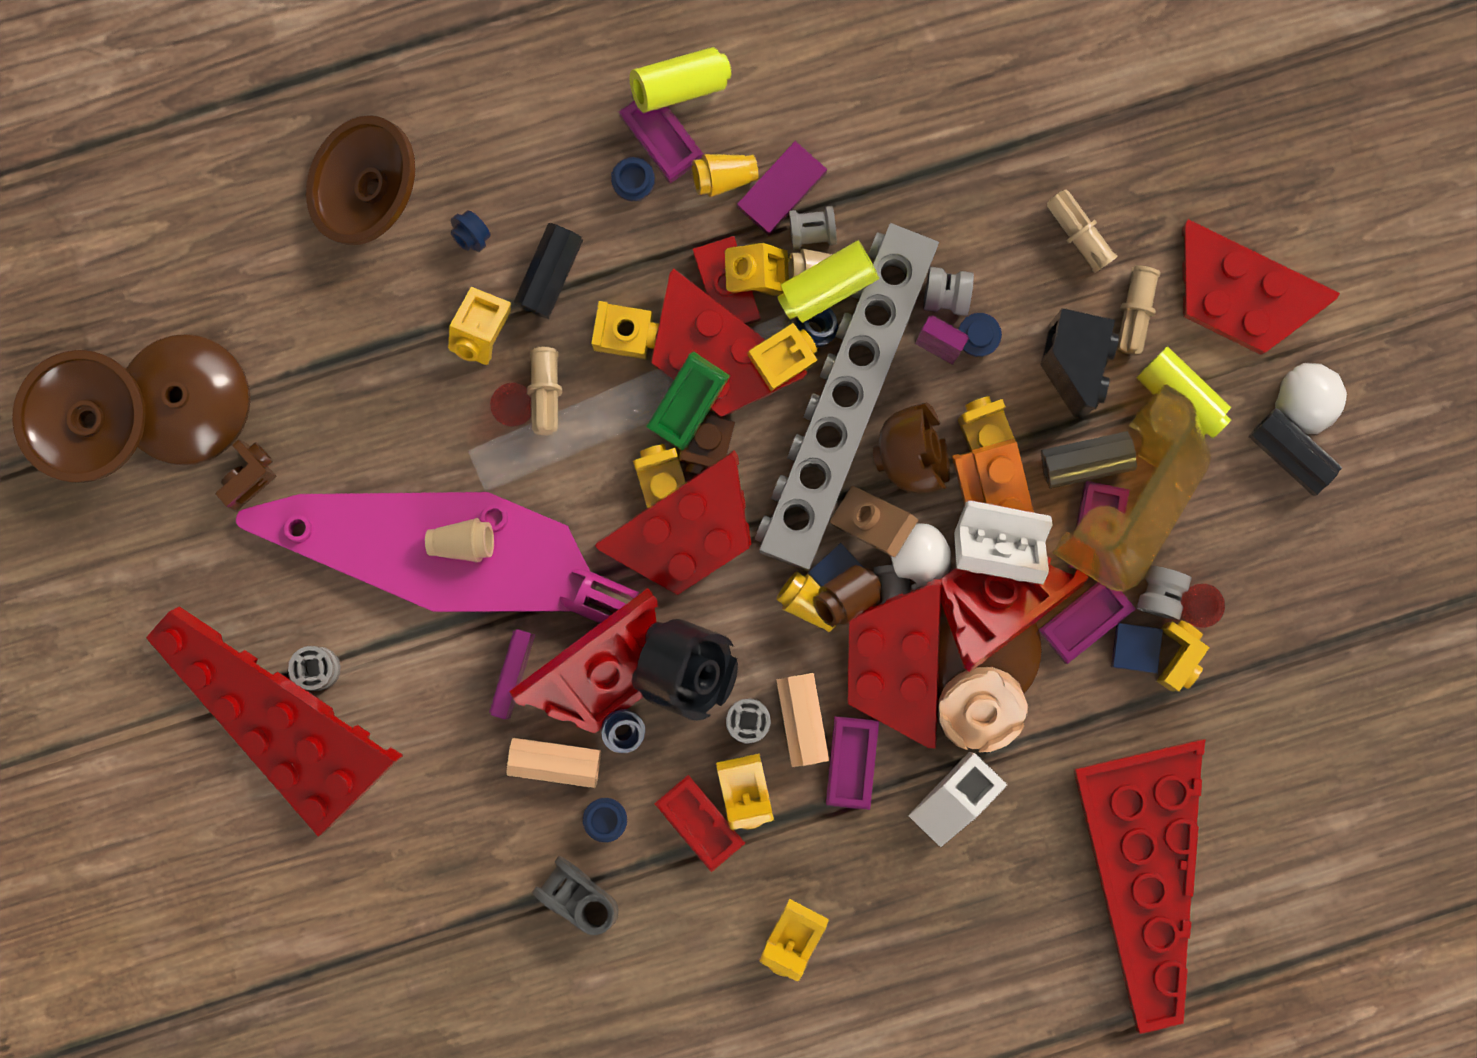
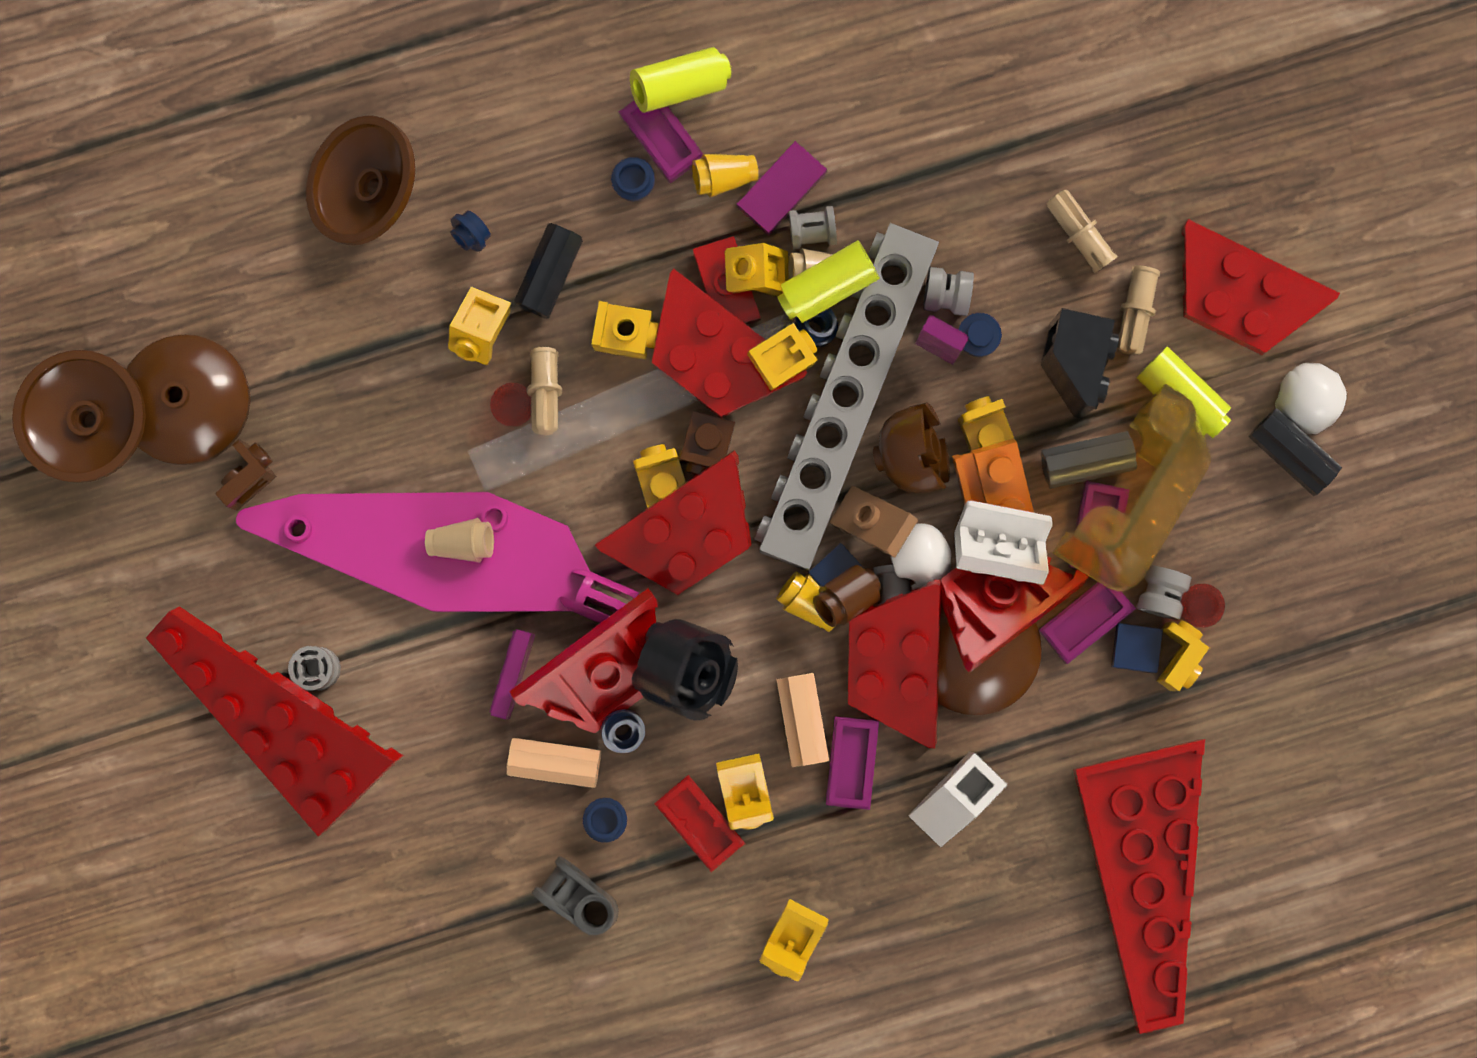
green tile [646,352,730,451] -> none
light grey wheel [726,699,771,743] -> none
light nougat tile [938,667,1028,752] -> none

